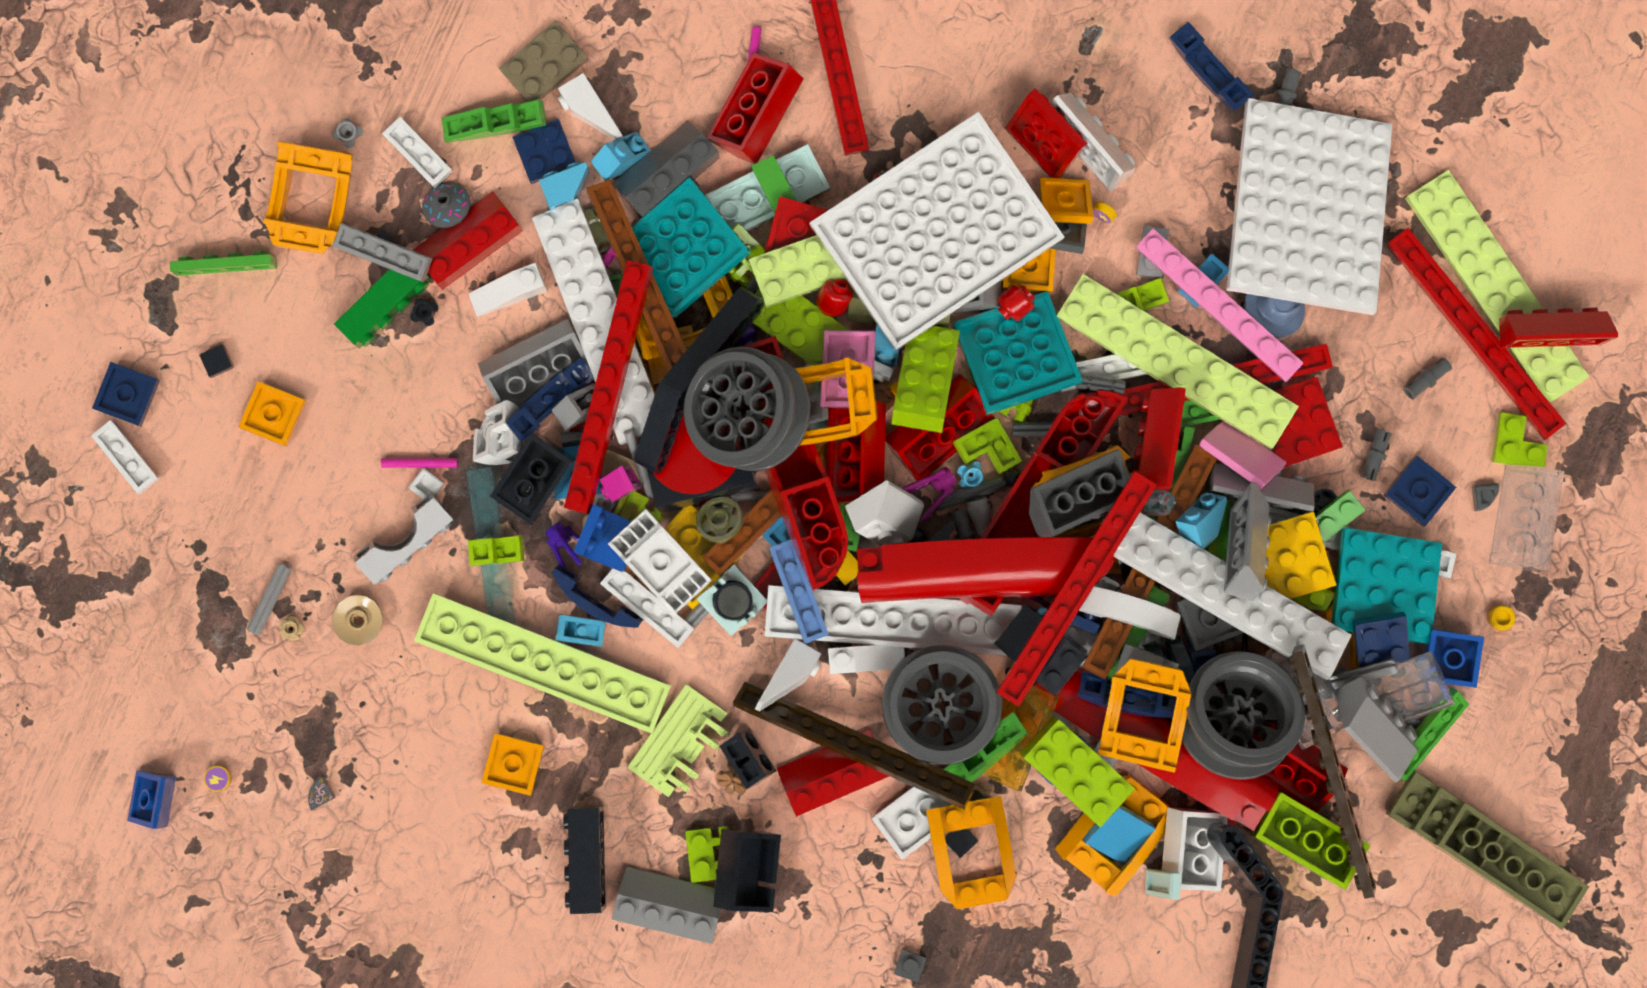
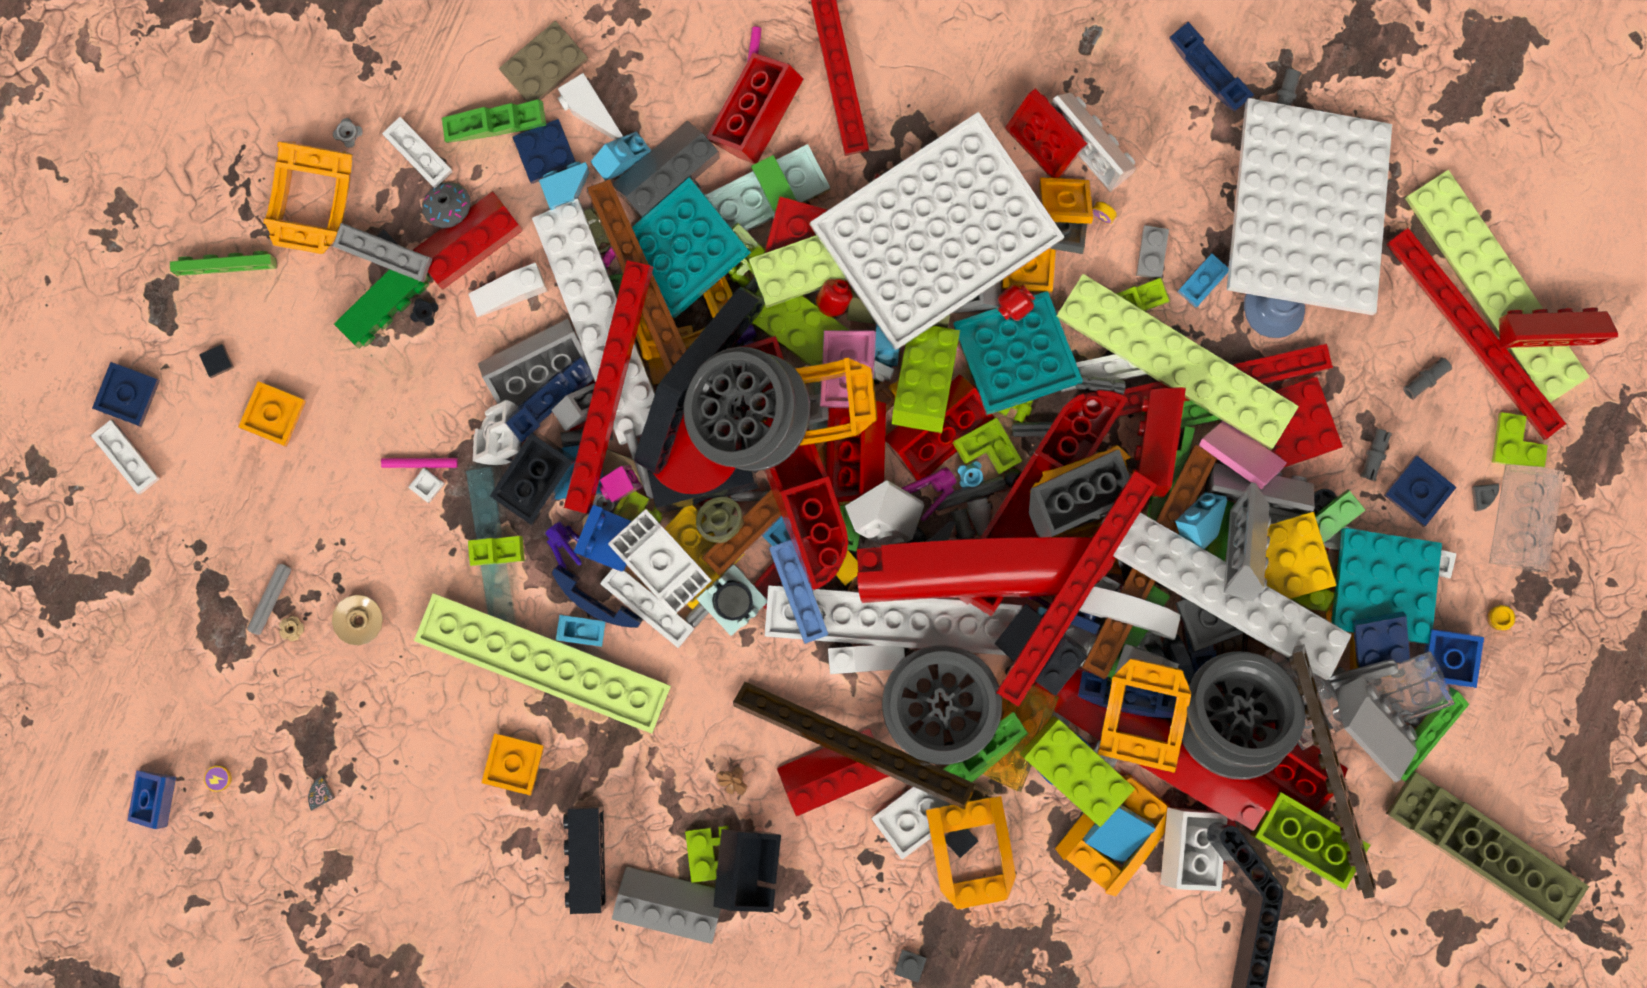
arch [353,492,453,585] -> none
yellowish green hinge [627,684,729,797] -> none
black brick [719,728,777,789] -> none
white slope [755,639,821,711] -> none
bright pink plate [1135,228,1303,382] -> none
clear light blue beam [1140,490,1176,516] -> none
light aqua tile [1145,868,1181,900] -> none

